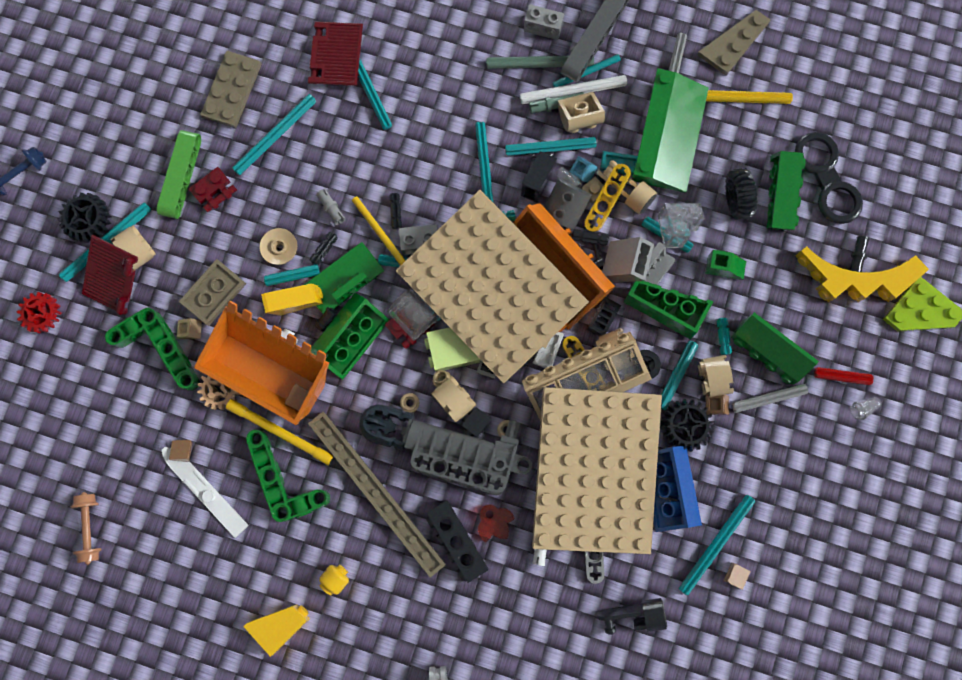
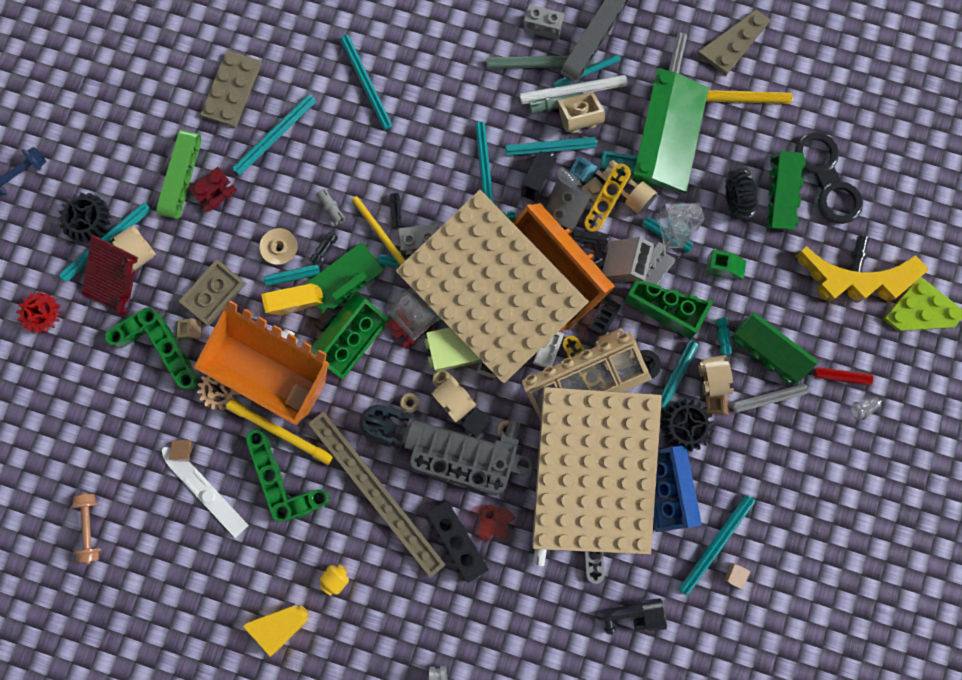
dark red window [308,22,363,86] -> none

